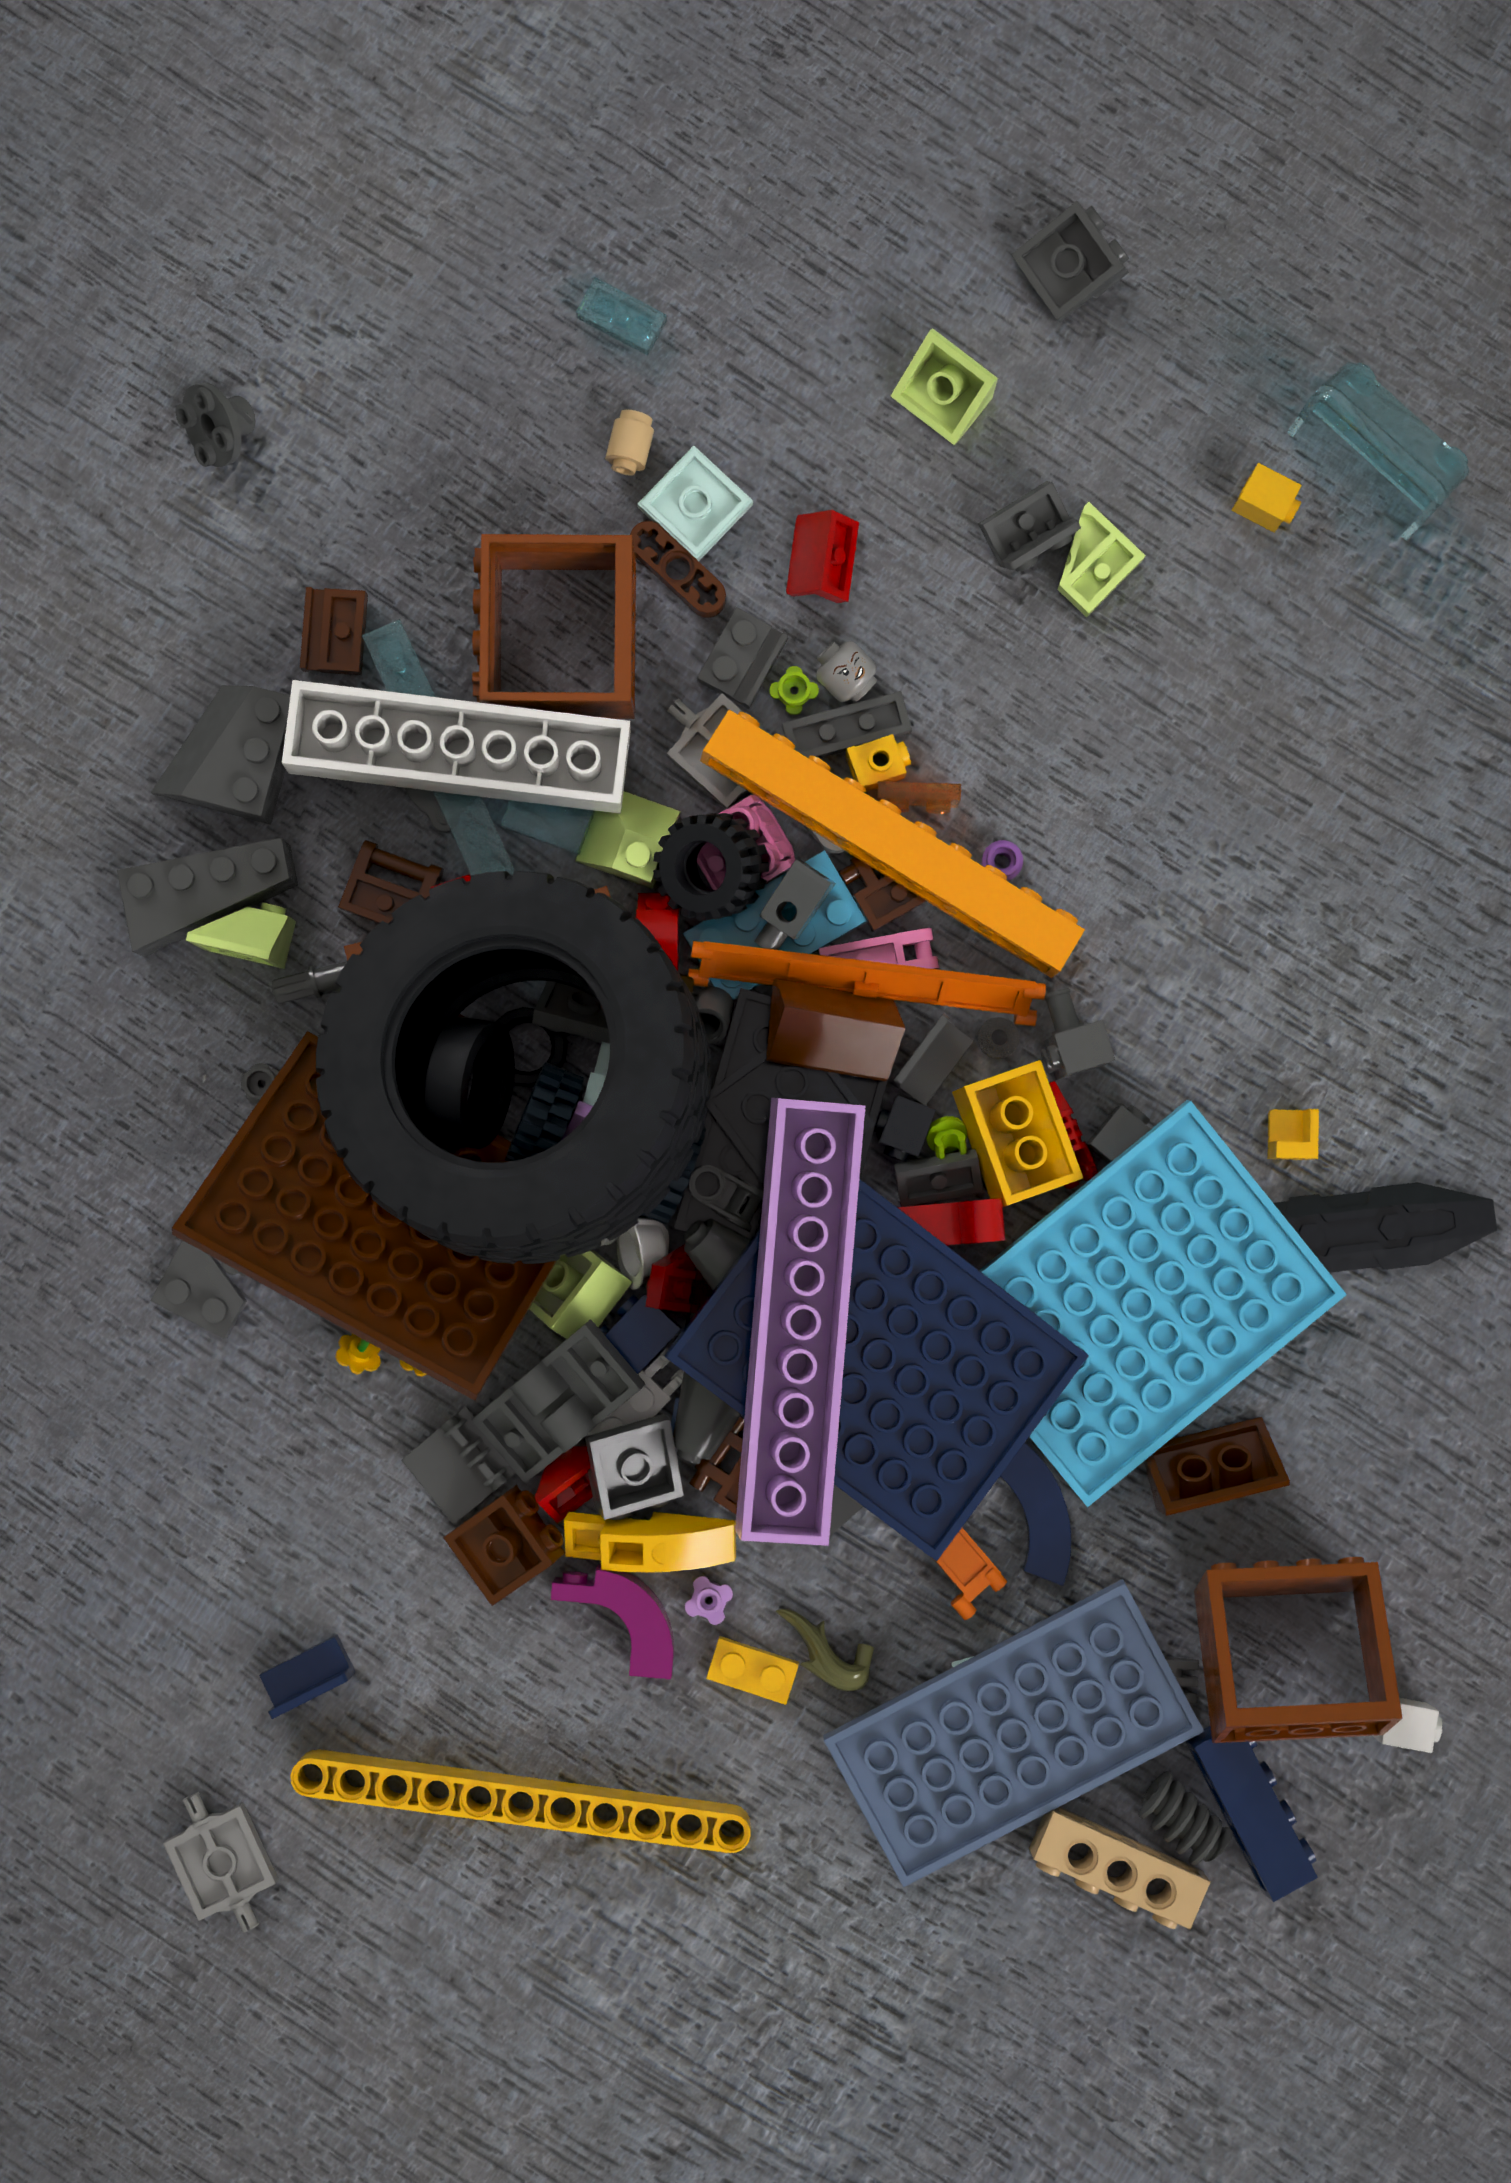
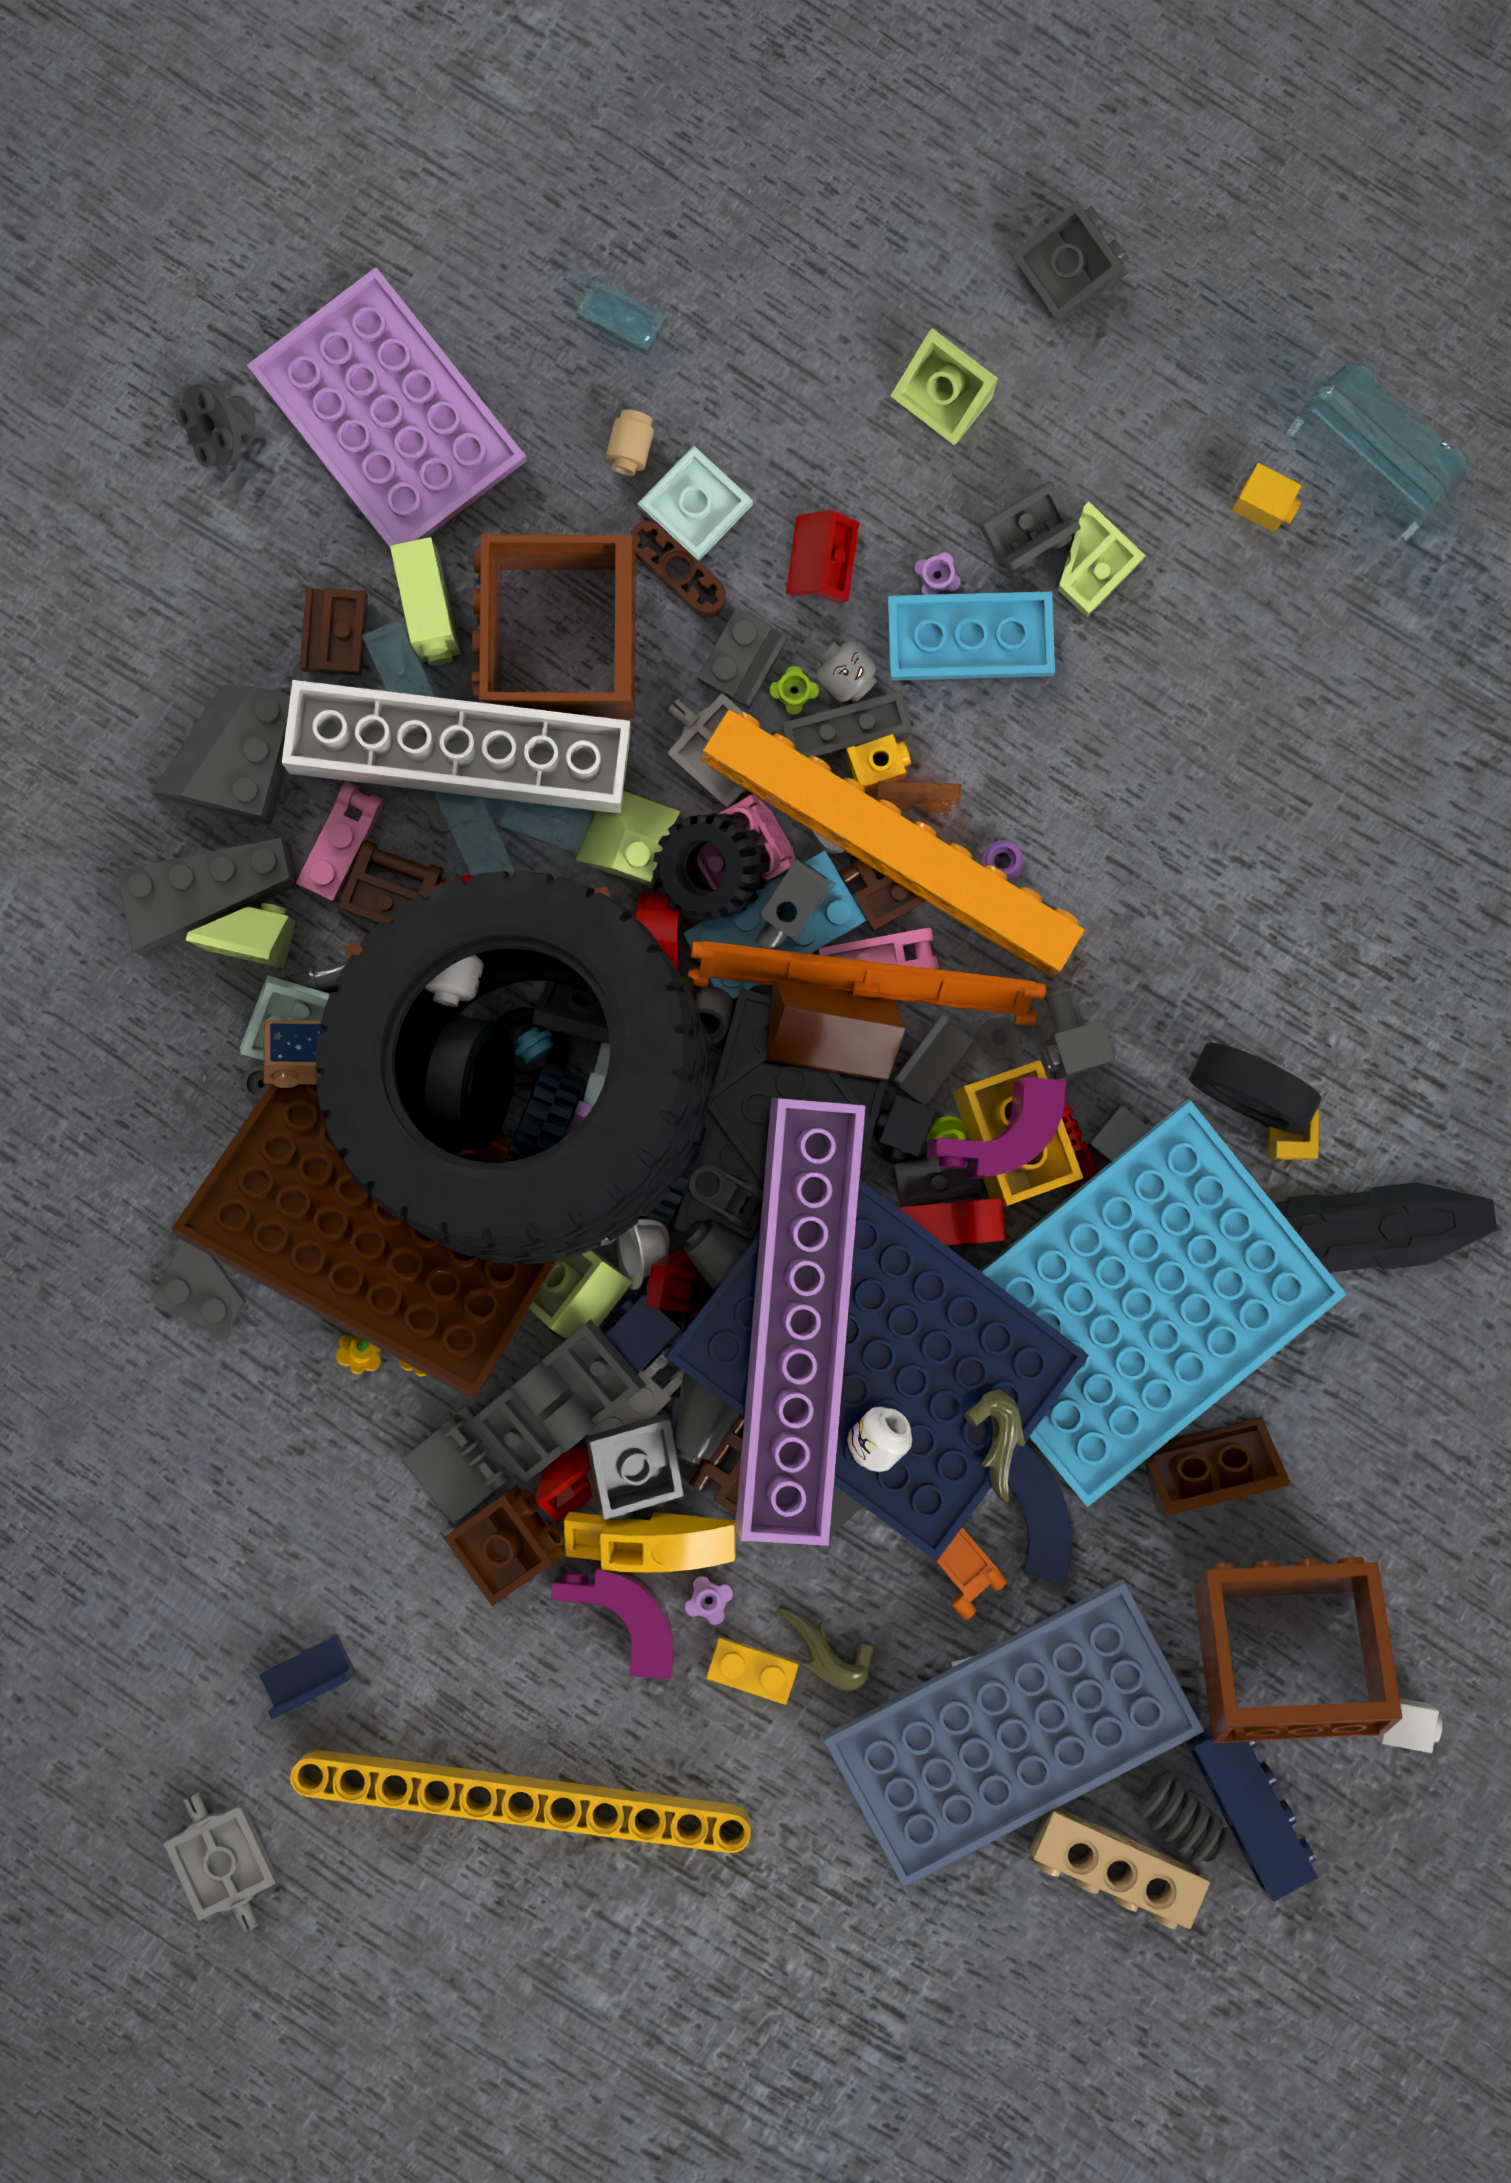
none -> light aqua plate [240,975,330,1061]
none -> lavender plate [247,267,527,550]
none -> brick [263,1020,325,1088]
none -> bright pink plate [296,781,385,903]
none -> yellowish green brick [390,537,462,666]
none -> white head [425,954,484,1007]
none -> medium azure plate [514,1027,554,1064]
none -> white head [847,1407,912,1472]
none -> medium azure plate [887,592,1055,681]
none -> lavender plate [914,552,960,595]
none -> magenta arch [926,1077,1066,1179]
none -> olive piece [964,1390,1025,1503]
none -> black tyre [1189,1043,1322,1135]

